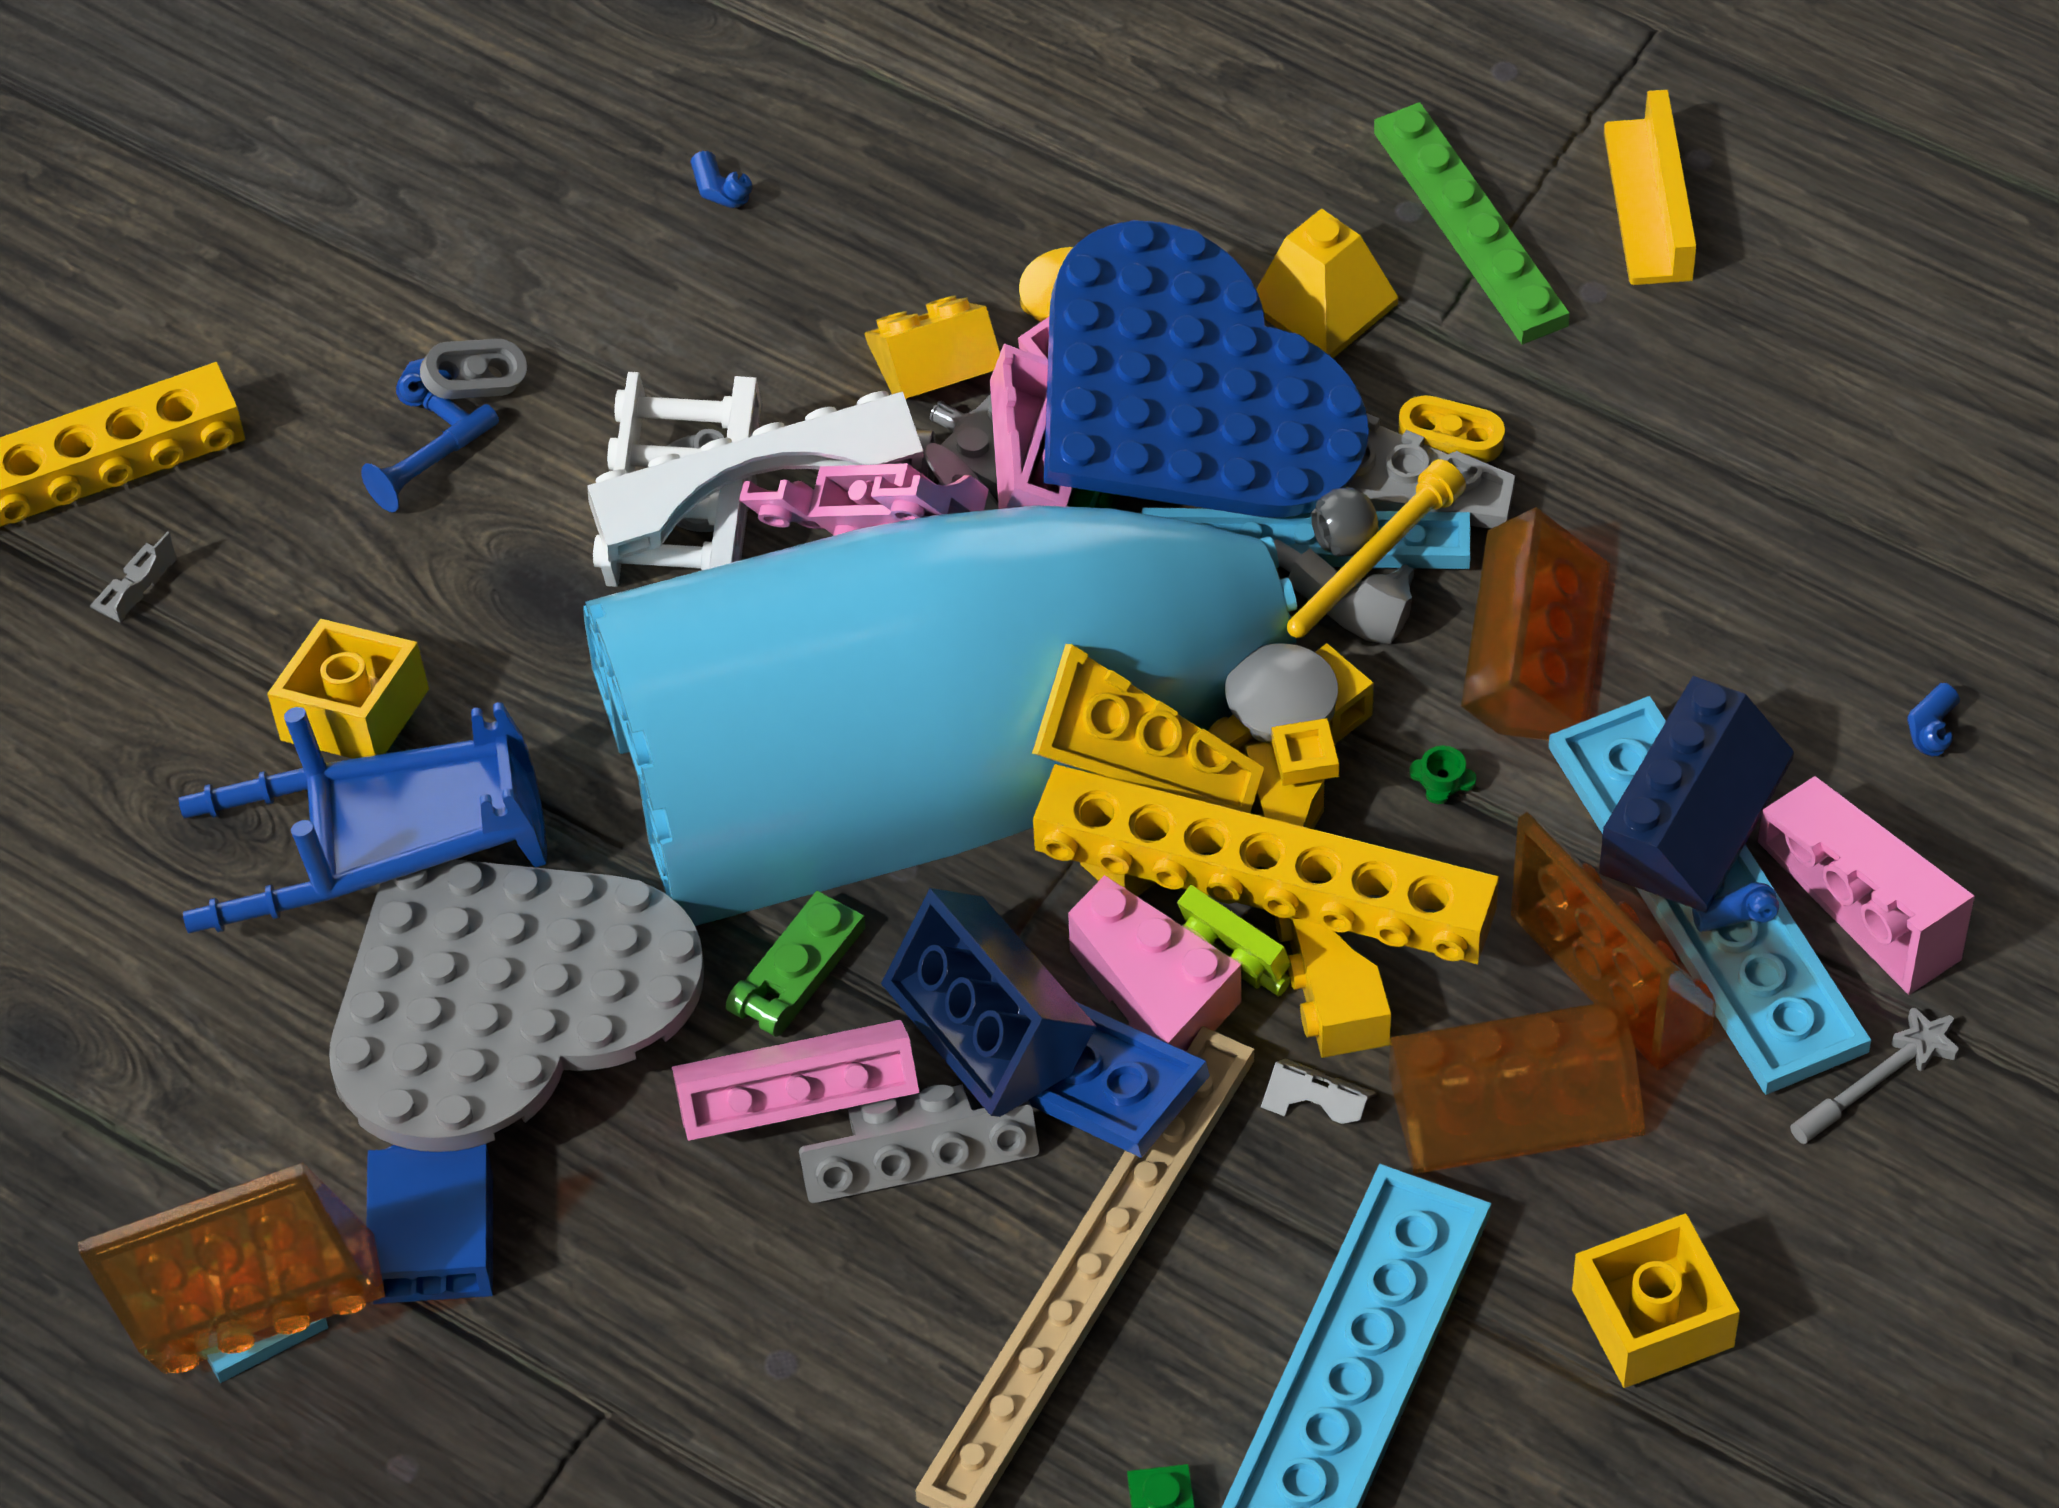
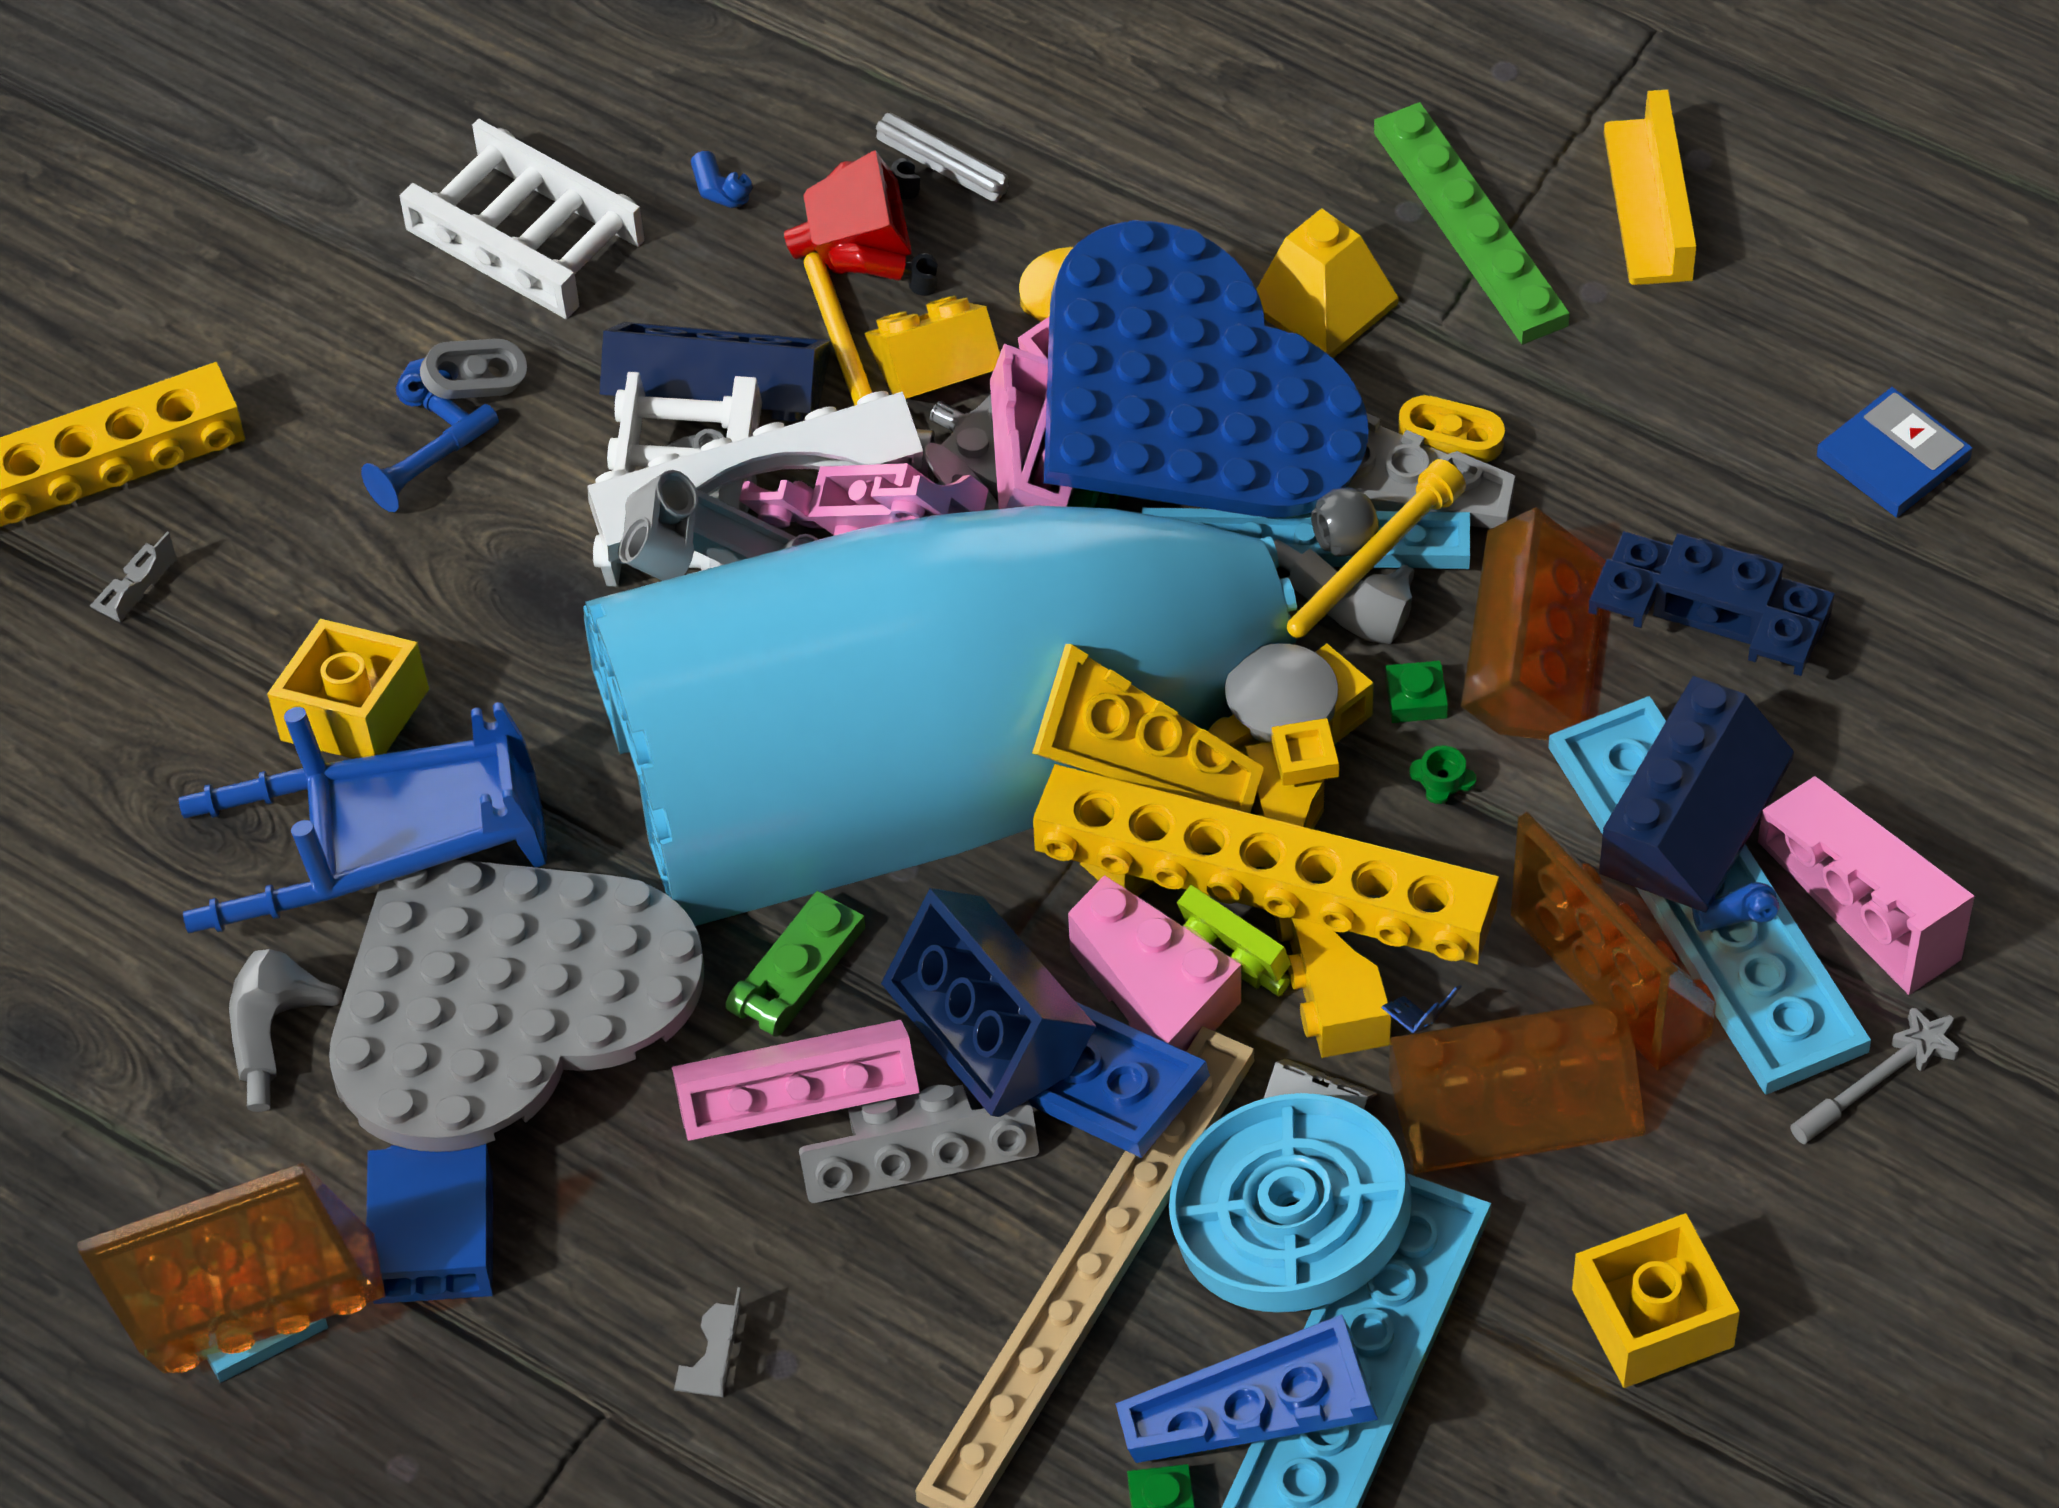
blue arm [1907,683,1960,756] -> none
none -> light grey animal [229,949,343,1112]
none -> white fence [399,119,645,320]
none -> dark blue slope [599,322,831,421]
none -> light grey piece [619,470,818,581]
none -> light grey piece [674,1287,741,1398]
none -> torso [784,150,938,296]
none -> yellow piece [804,252,872,406]
none -> light grey axle [875,113,1009,202]
none -> blue wing [1115,1314,1378,1463]
none -> medium azure piece [1169,1093,1412,1312]
none -> blue piece [1381,985,1462,1034]
none -> green plate [1385,661,1448,723]
none -> dark blue bracket [1588,531,1835,676]
none -> blue tile [1817,387,1972,518]

